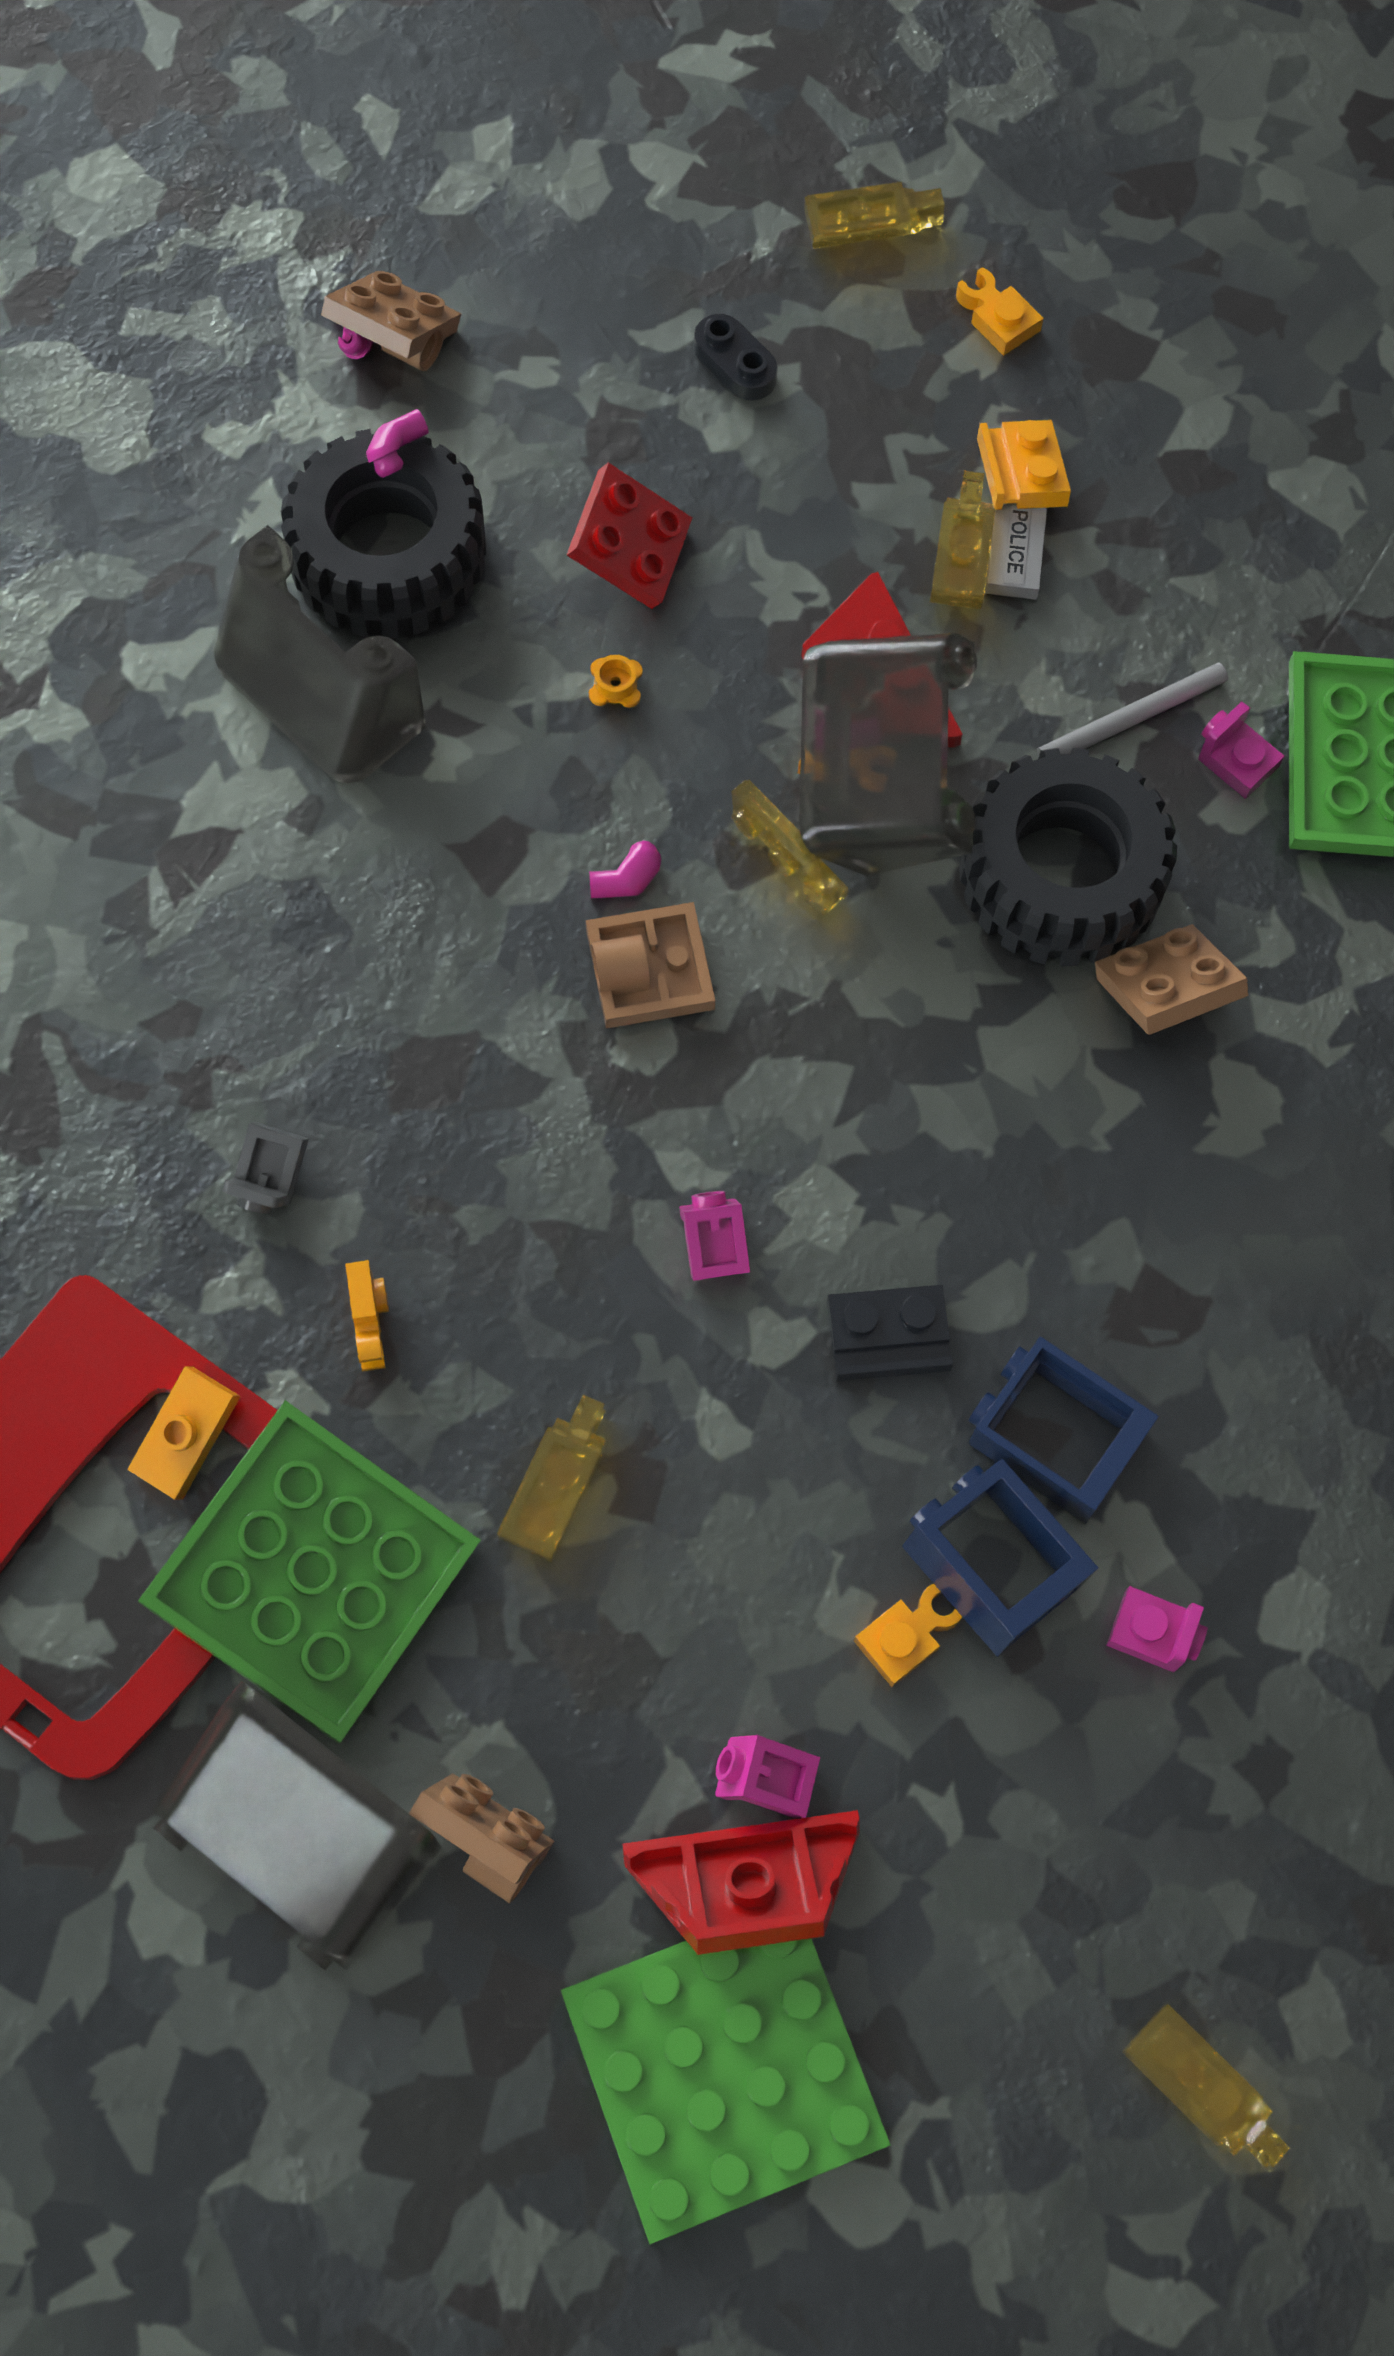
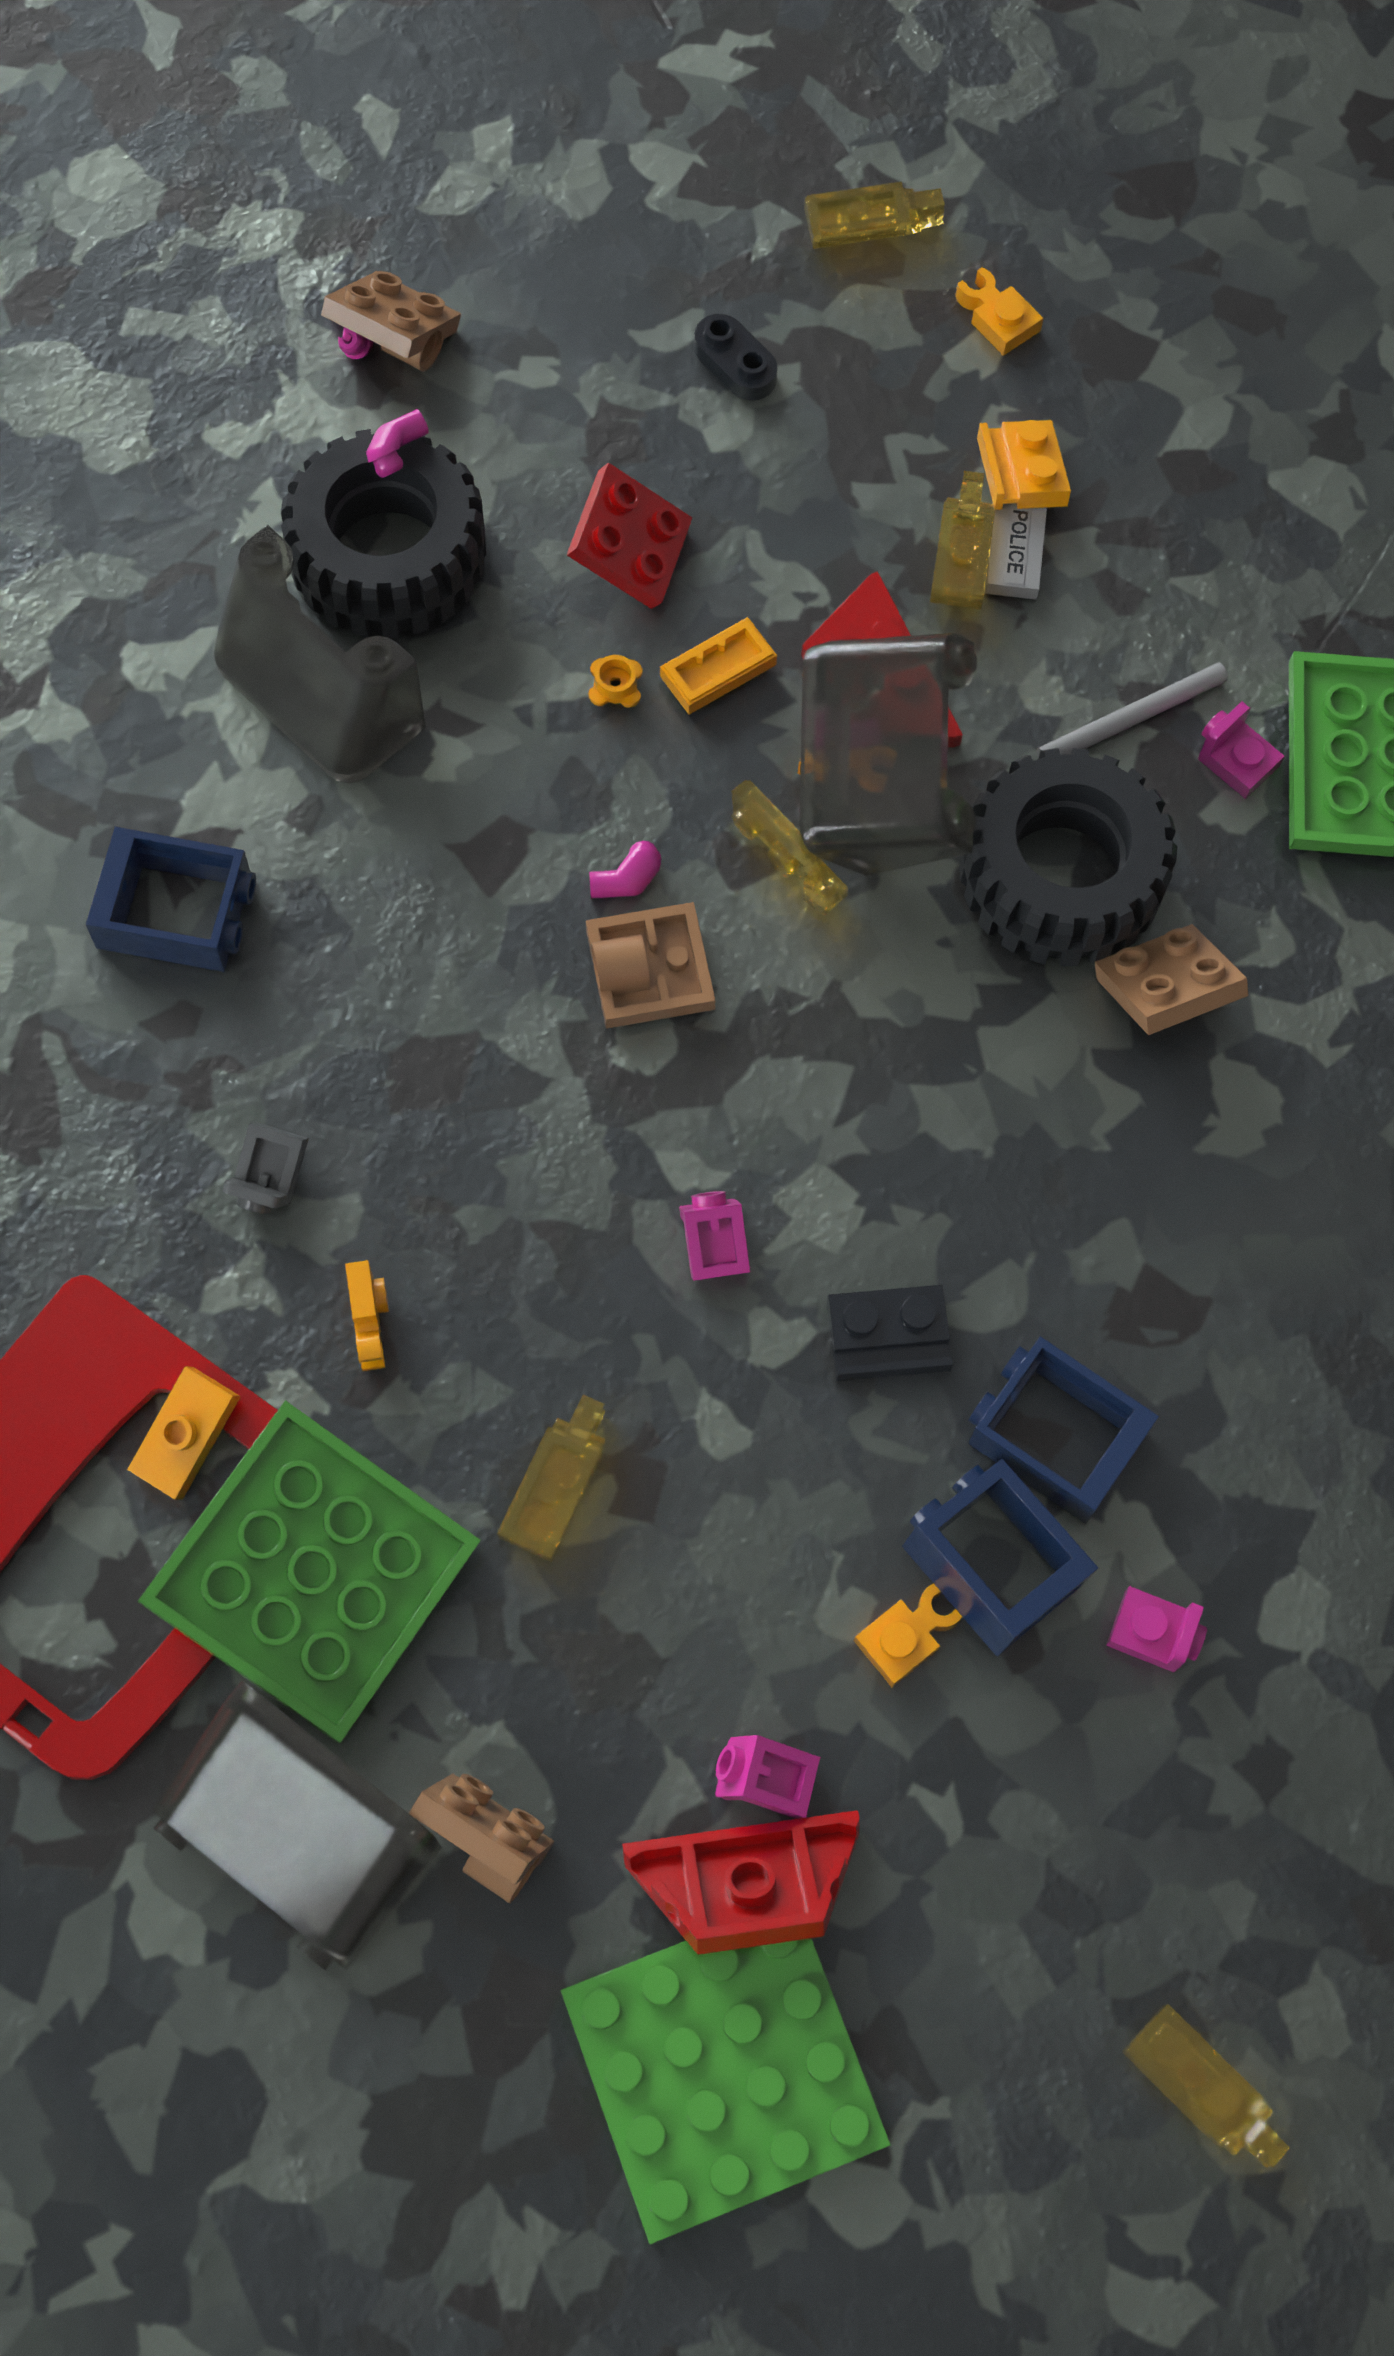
none -> dark blue window [86,827,256,972]
none -> light orange plate [660,617,777,715]

